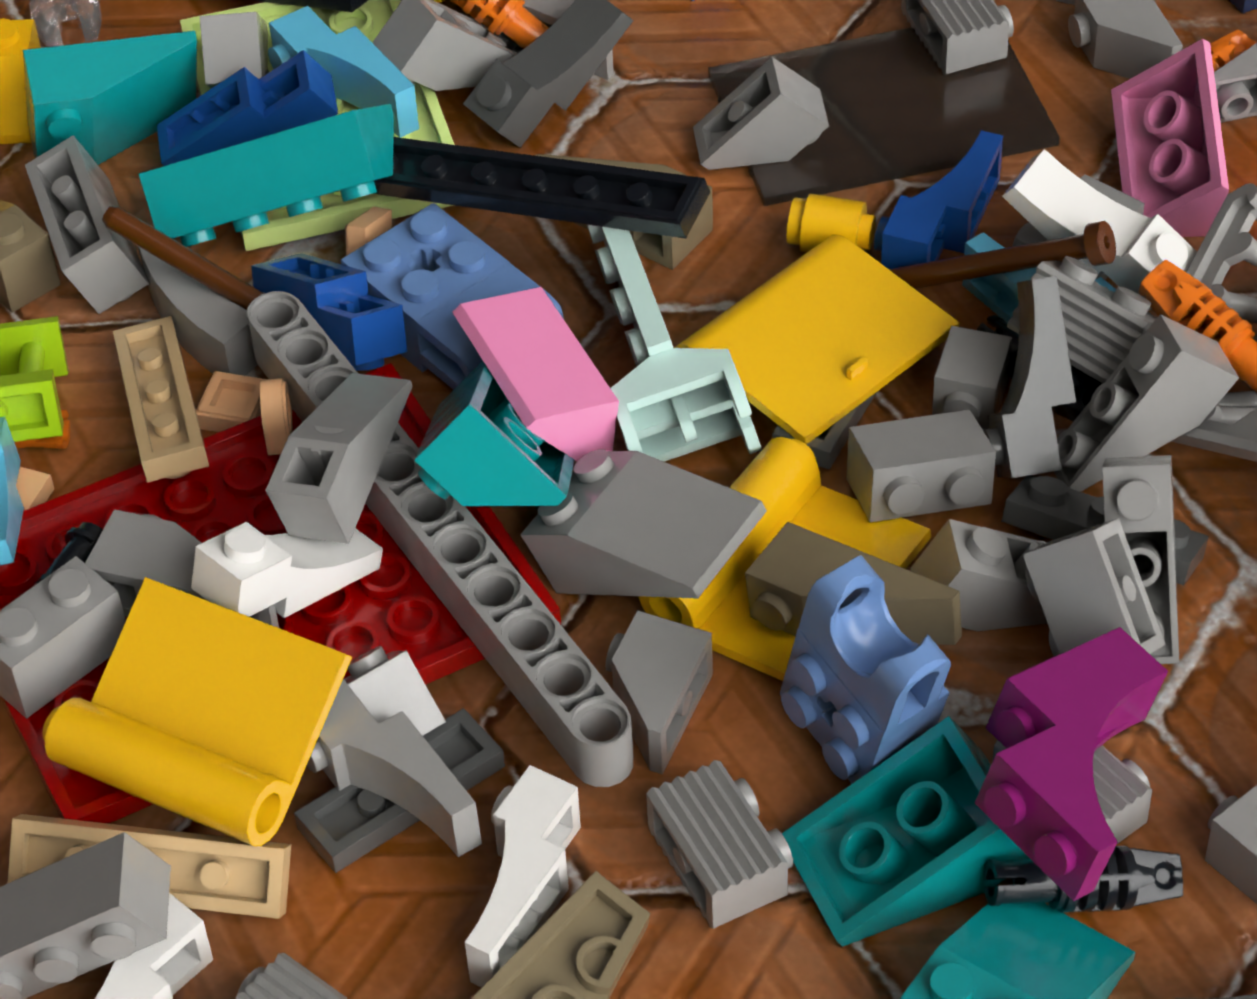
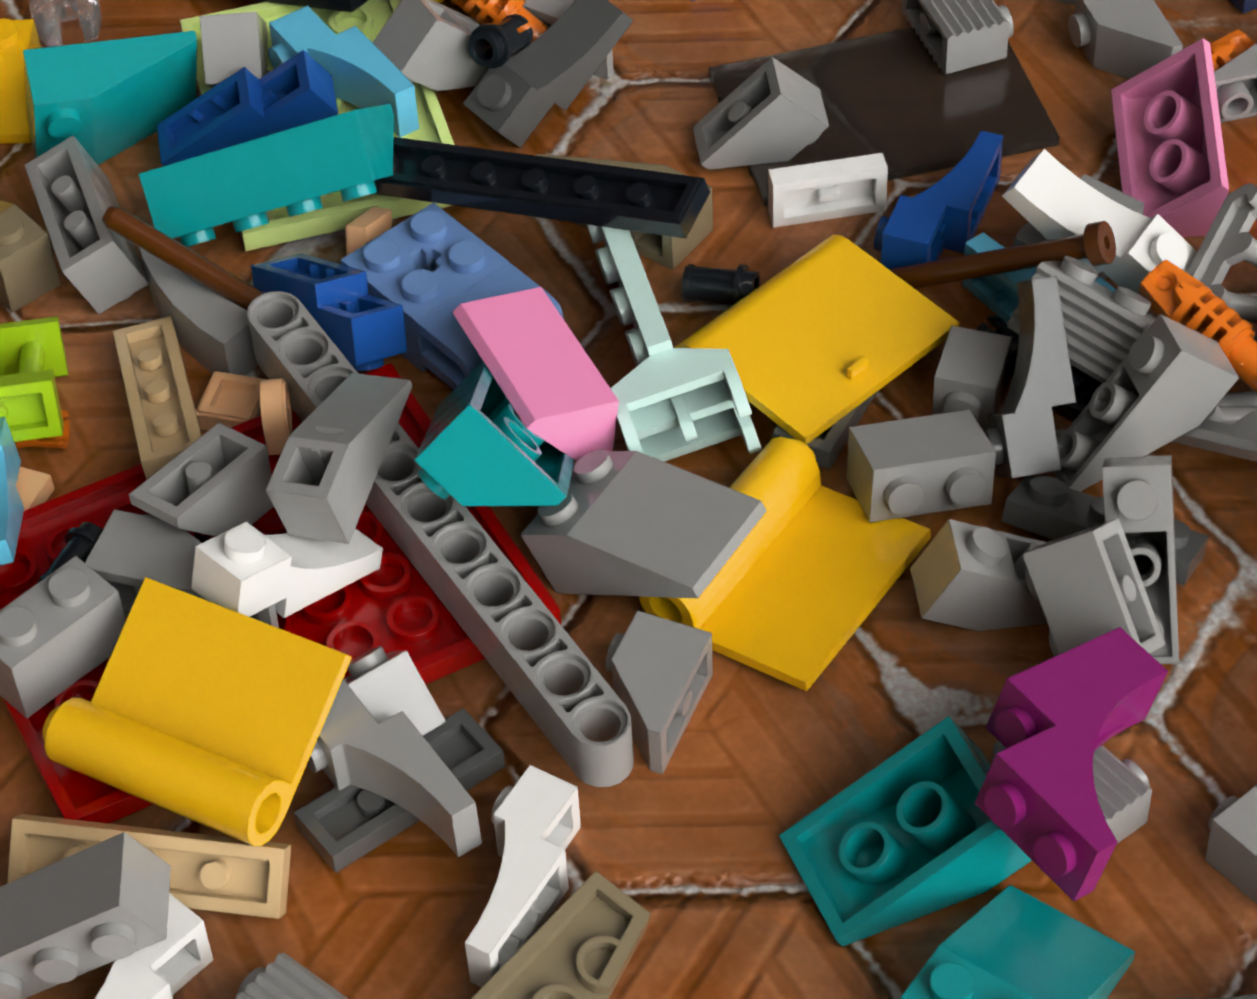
light grey brick [646,760,793,929] -> none
dark tan slope [745,522,962,645] -> none
medium blue brick [780,555,951,784] -> none
yellow brick [786,193,876,253] -> none
black hinge [983,846,1183,913] -> none
none -> light grey slope [129,423,274,536]
none -> black pin [469,14,533,69]
none -> black pin [682,264,760,305]
none -> white plate [768,153,888,228]

